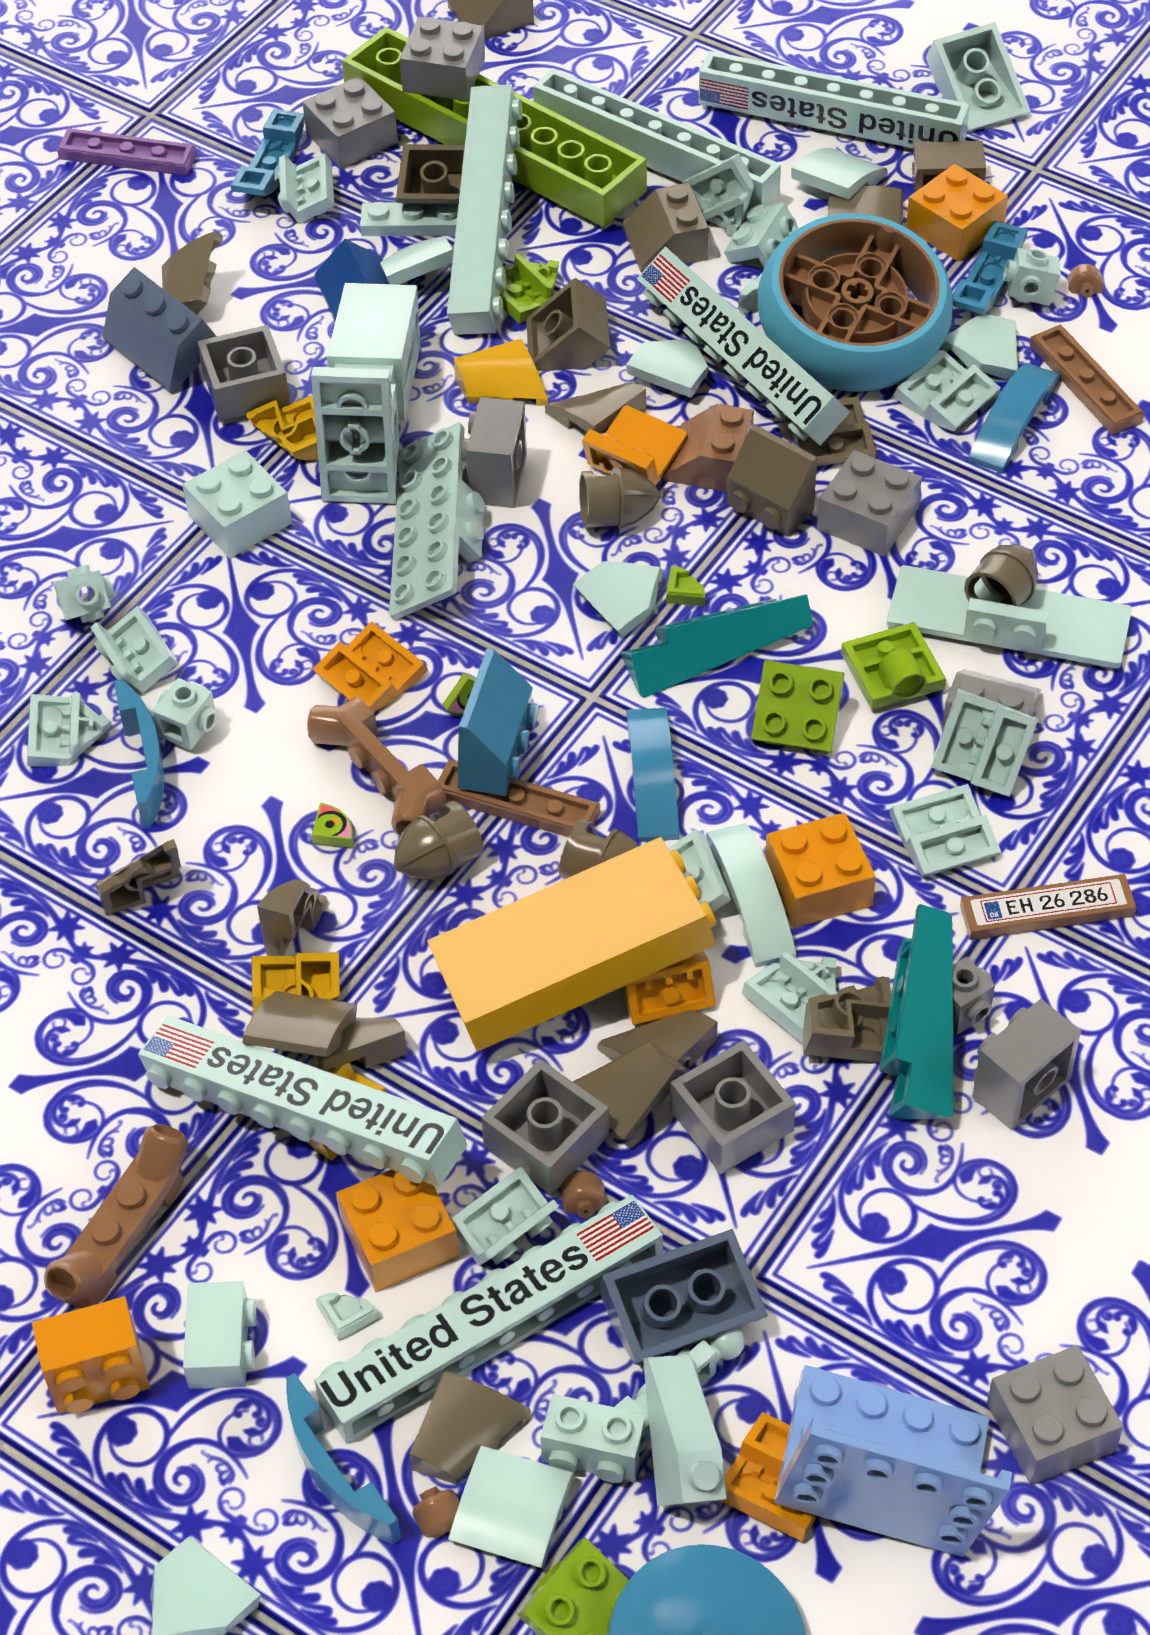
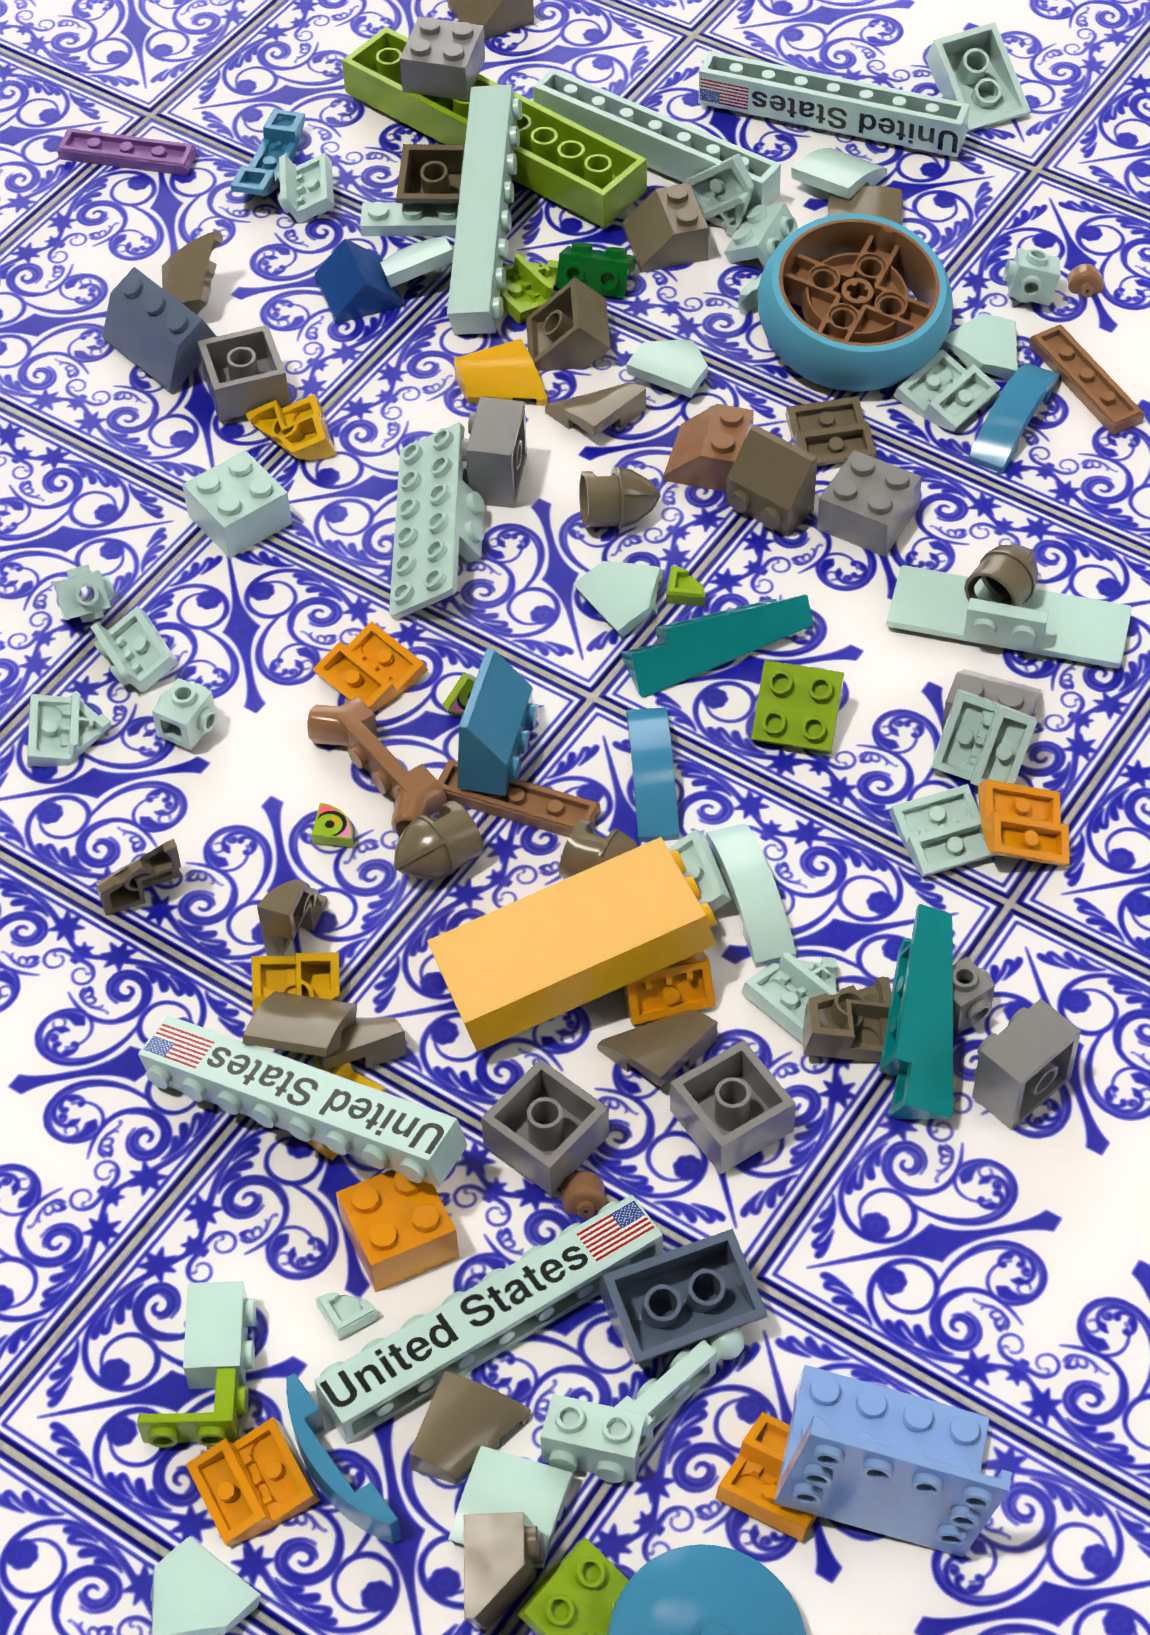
light orange brick [31,1296,150,1415] -> none
medium nougat plate [43,1124,188,1308] -> none
dark azure slope [114,679,165,828] -> none
light grey brick [302,76,398,169] -> none
light aqua brick [311,283,420,504] -> none
medium nougat piece [412,1486,460,1539] -> none
light aqua bracket [450,1166,559,1266] -> none
dark tan slope [573,1042,687,1140] -> none
light orange bracket [582,405,688,487] -> none
light aqua brick [637,247,850,445] -> none
light aqua slope [643,1355,727,1506] -> none
light orange brick [765,812,876,928] -> none
lime plate [841,622,946,710] -> none
light orange brick [906,164,1008,262] -> none
dark tan brick [911,141,986,193] -> none
dark azure slope [952,221,1028,314] -> none
tile [960,874,1137,940] -> none
light grey brick [987,1345,1124,1486] -> none
none -> lime bracket [137,1368,249,1448]
none -> light orange slope [186,1417,320,1547]
none -> slope [463,1512,545,1630]
none -> green bracket [556,242,636,298]
none -> light orange slope [978,779,1070,866]

